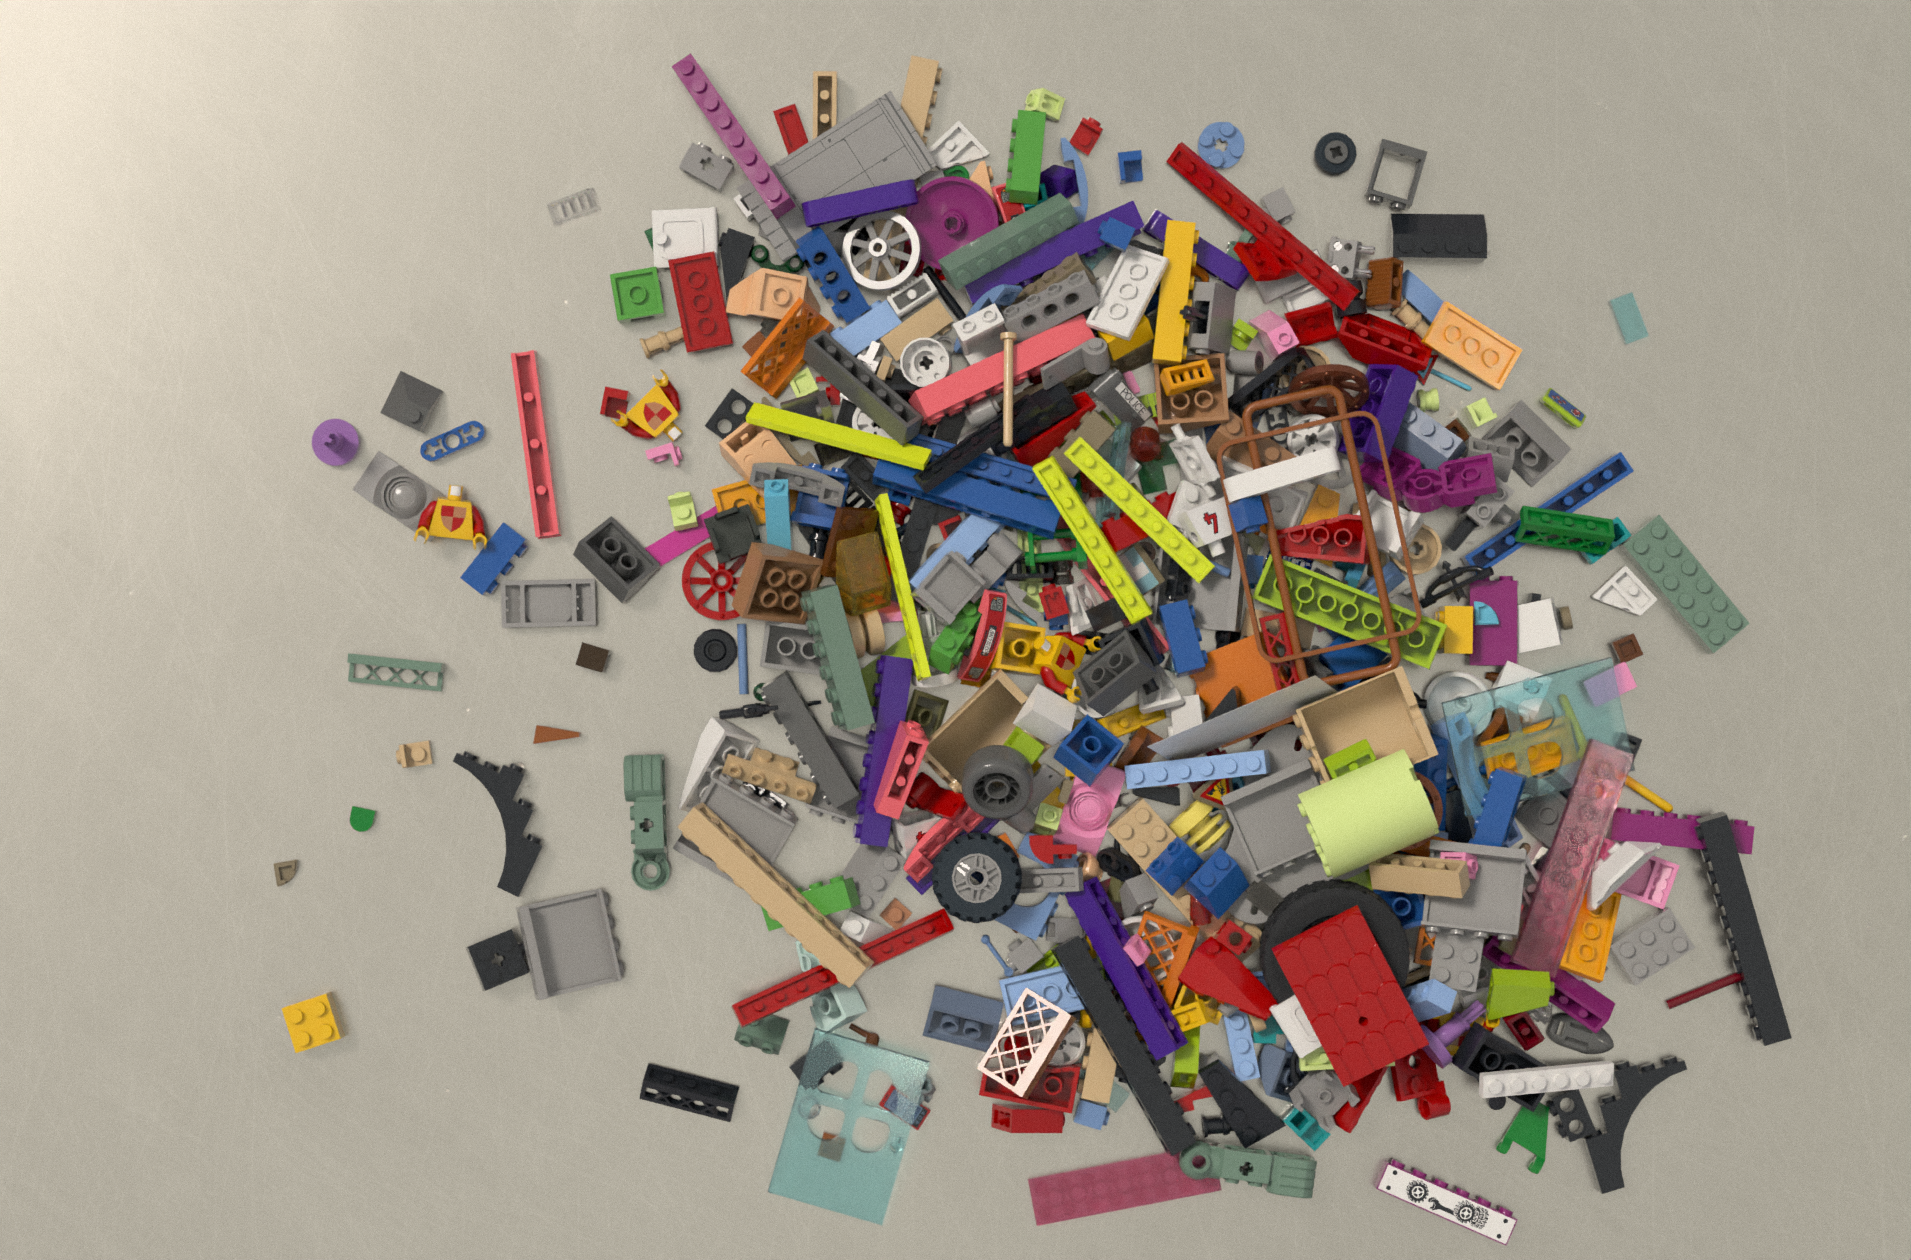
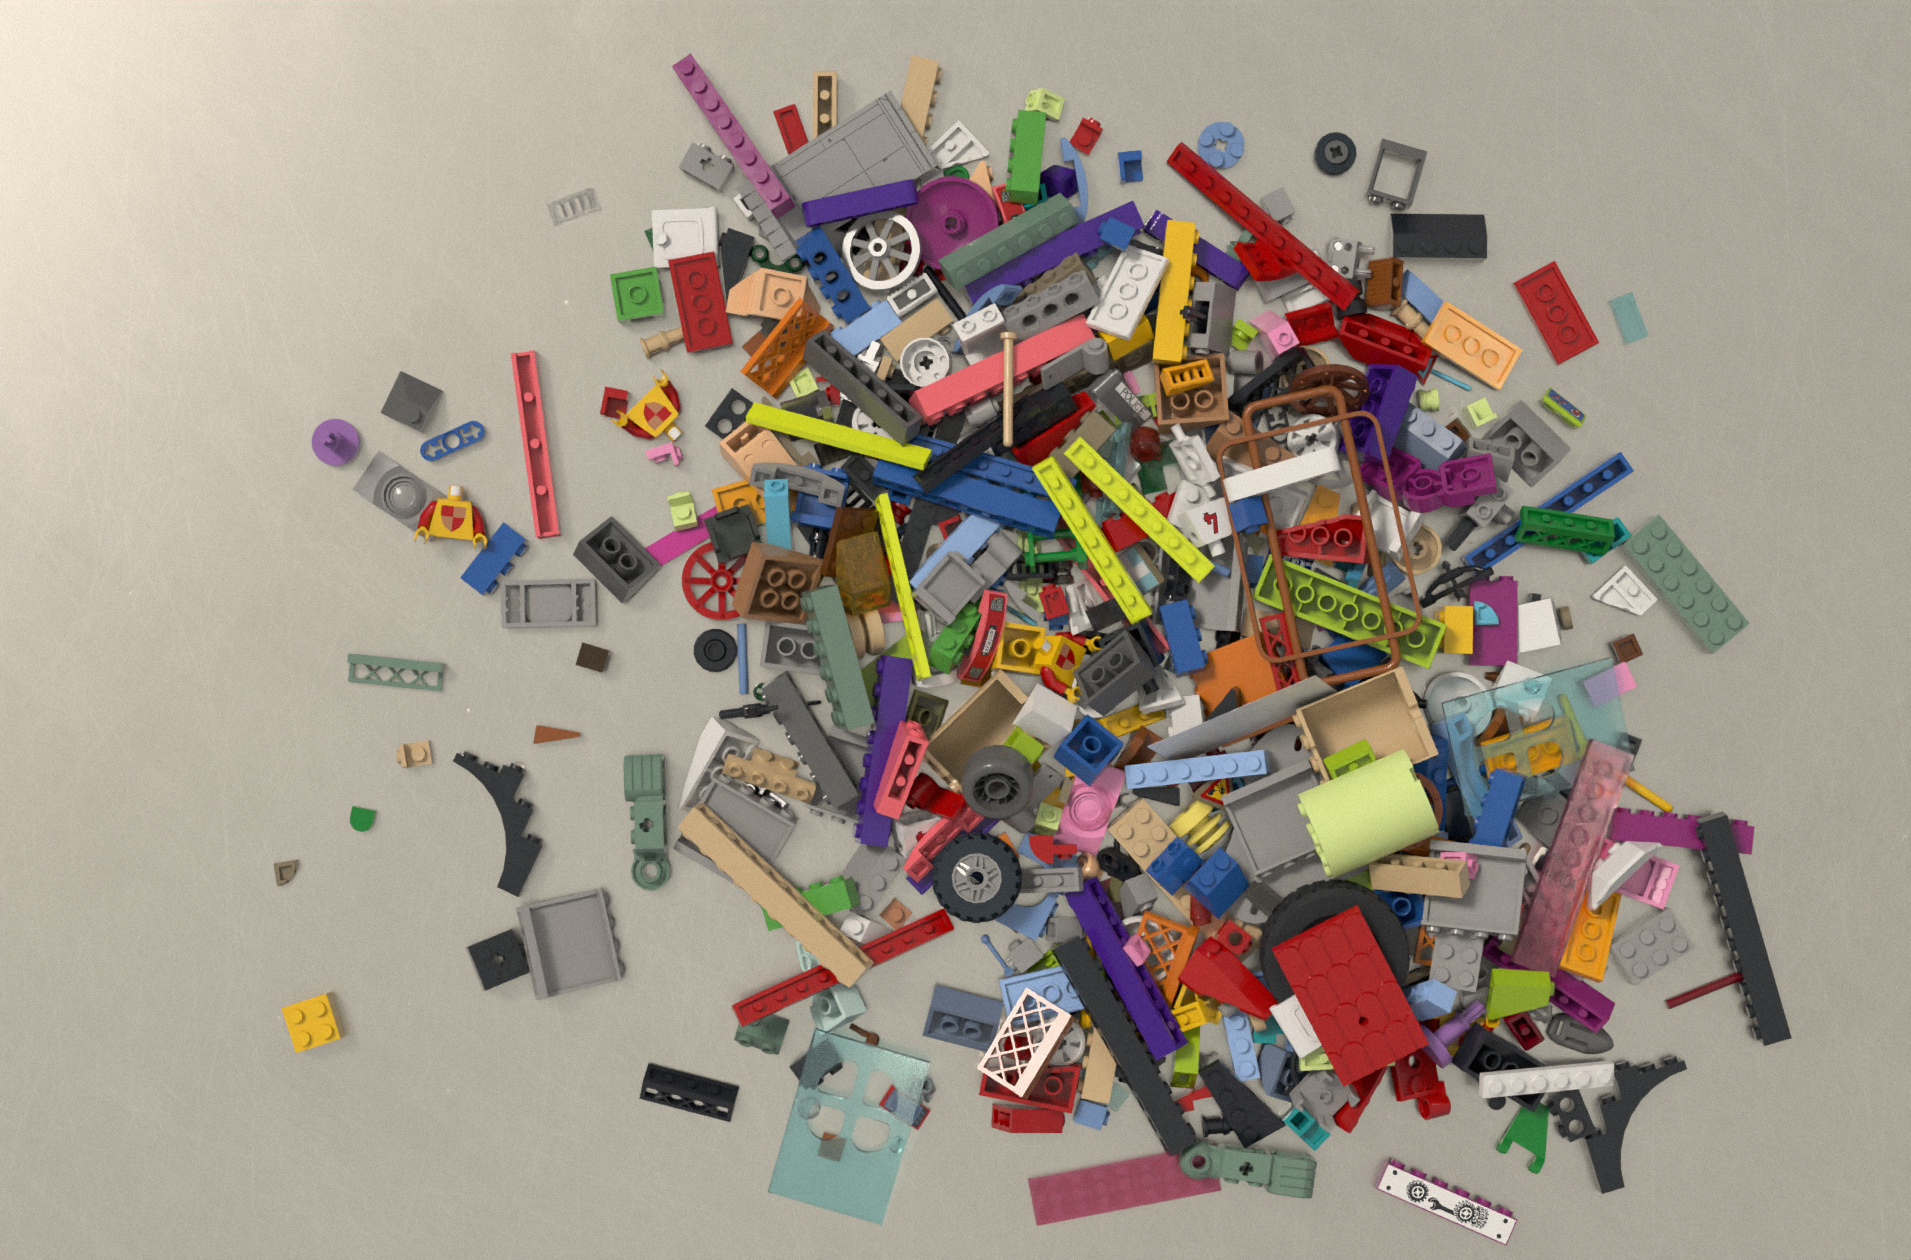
none -> red tile [1513,261,1599,366]

